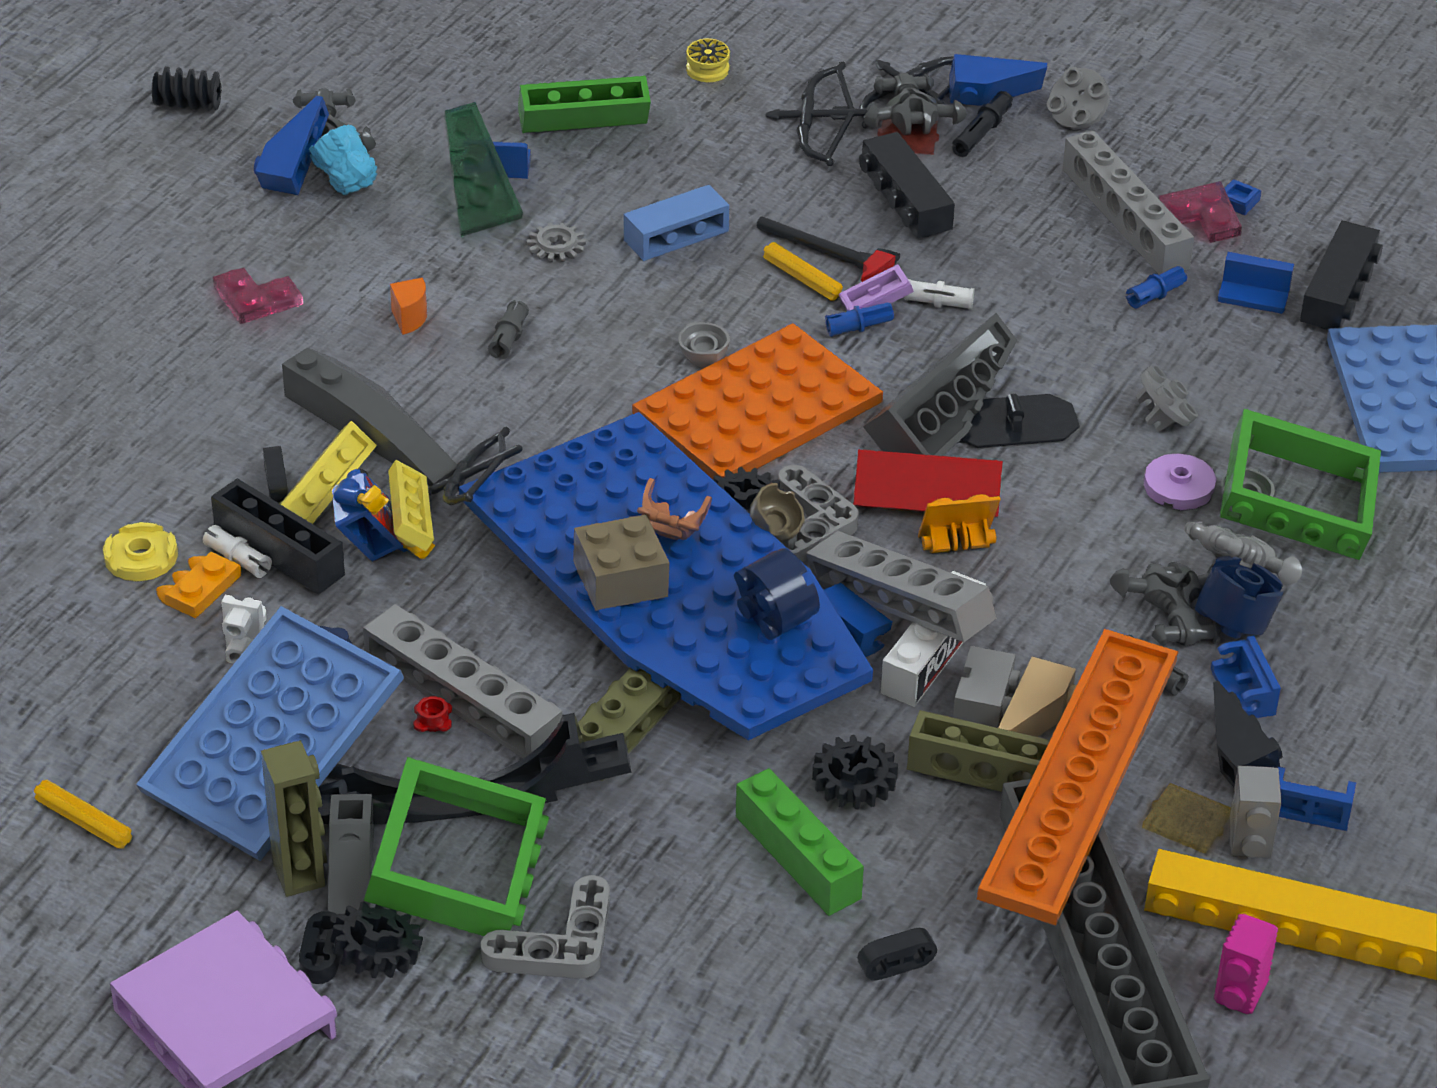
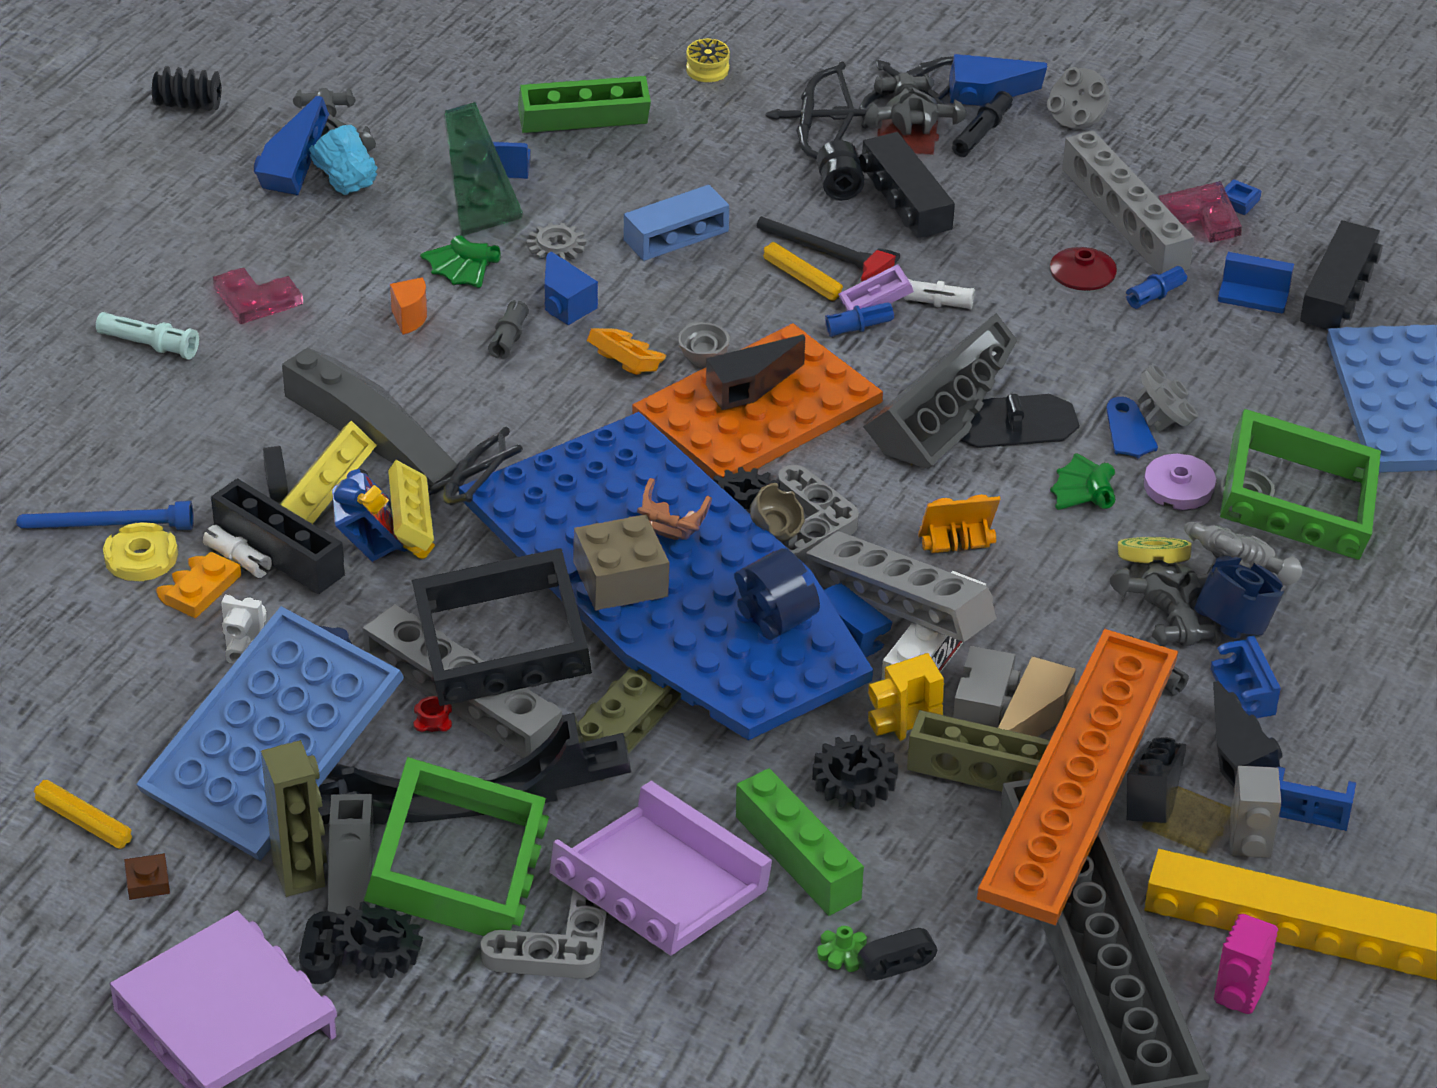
red brick [853,449,1003,518] -> none
none -> blue piece [16,501,194,530]
none -> light aqua pin [95,312,199,360]
none -> reddish brown plate [124,853,170,900]
none -> black window [412,548,592,706]
none -> green arm [420,235,501,288]
none -> blue slope [544,251,598,325]
none -> lavender panel [550,781,772,956]
none -> light orange plate [587,328,666,375]
none -> black slope [706,334,805,410]
none -> black wheel [817,140,864,201]
none -> bright green plant [817,926,867,972]
none -> yellow hips [868,653,944,741]
none -> dark red dish [1050,247,1117,291]
none -> green arm [1050,453,1116,510]
none -> blue piece [1106,397,1158,459]
none -> light yellow tile [1118,537,1192,563]
none -> black slope [1126,737,1186,823]

